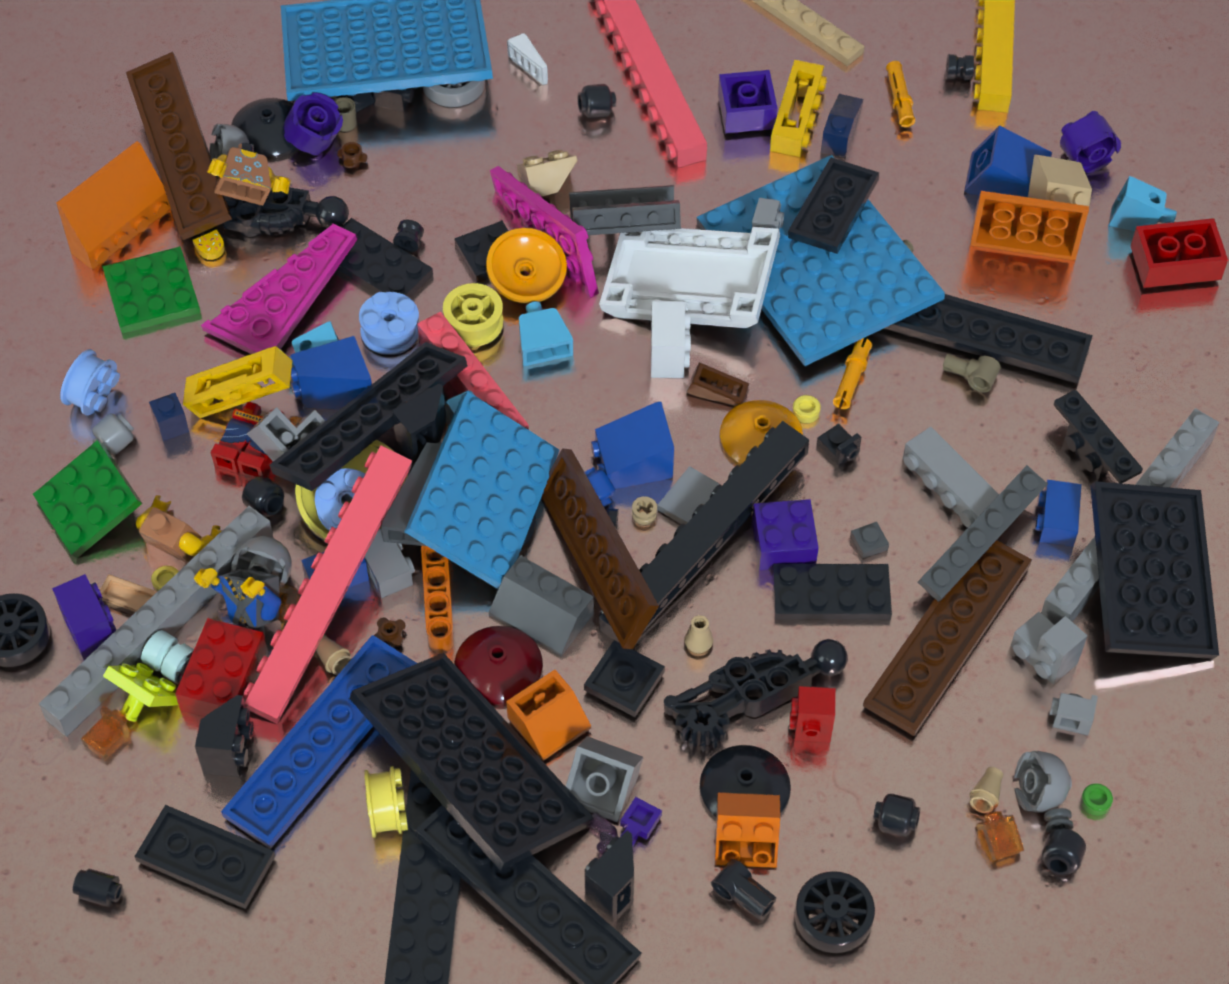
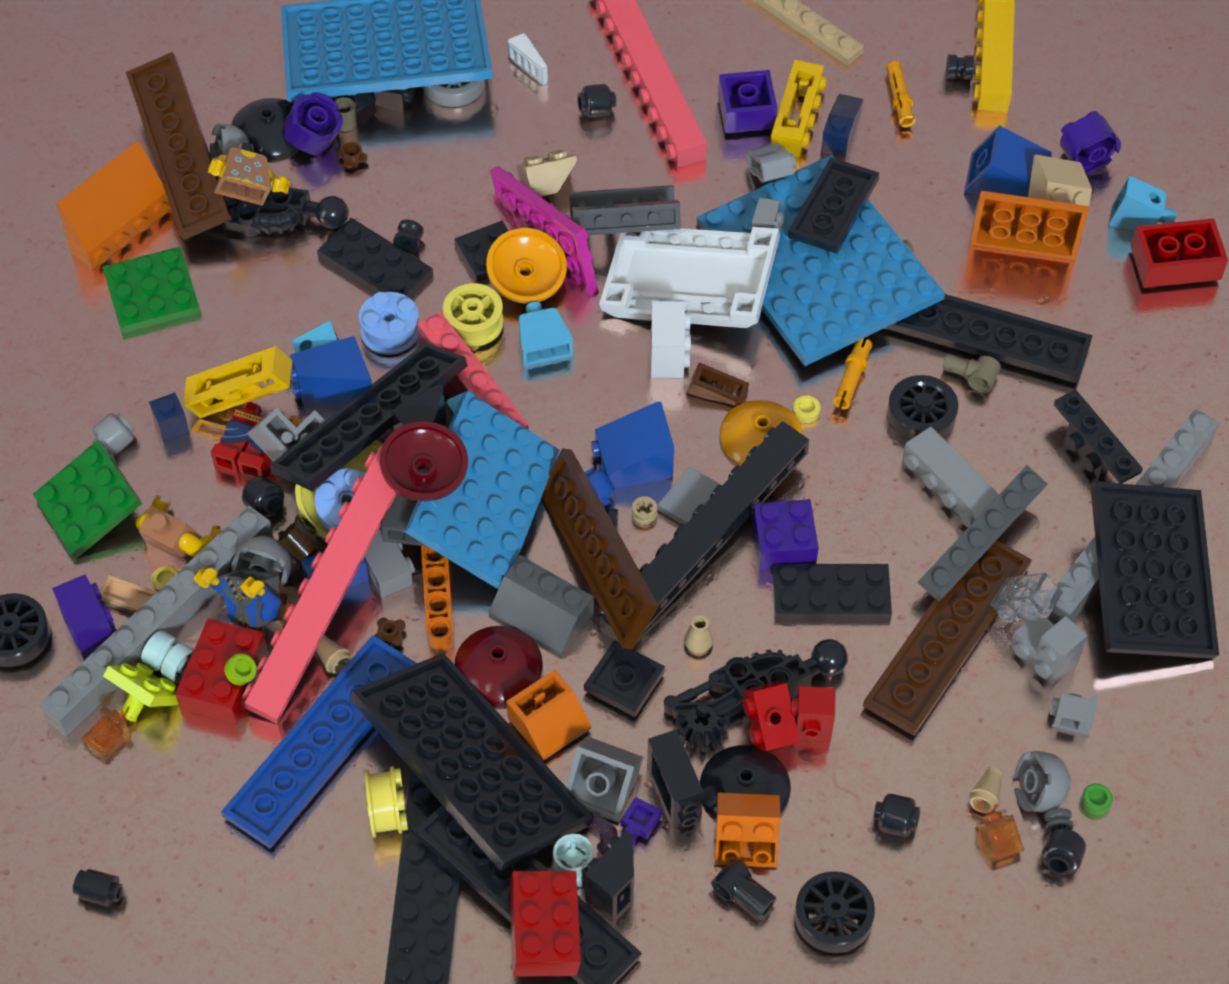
light blue wheel [60,349,120,416] -> none
black plate [134,804,275,909] -> none
yellow tile [193,230,225,260] -> none
black slope [195,695,254,777] -> none
dark pink wing [201,224,357,354] -> none
black bracket [817,423,862,466] -> none
dark grey plate [850,521,889,559] -> none
blue brick [1035,479,1082,547] -> none
none -> lime tile [224,653,257,685]
none -> dark brown piece [278,514,317,561]
none -> dark red dish [380,421,468,501]
none -> red brick [510,871,581,976]
none -> light aqua wheel [553,834,594,888]
none -> black window [647,729,704,828]
none -> red brick [743,682,800,751]
none -> light grey brick [745,142,796,183]
none -> black wheel [887,375,959,440]
none -> clear brick [990,572,1063,623]

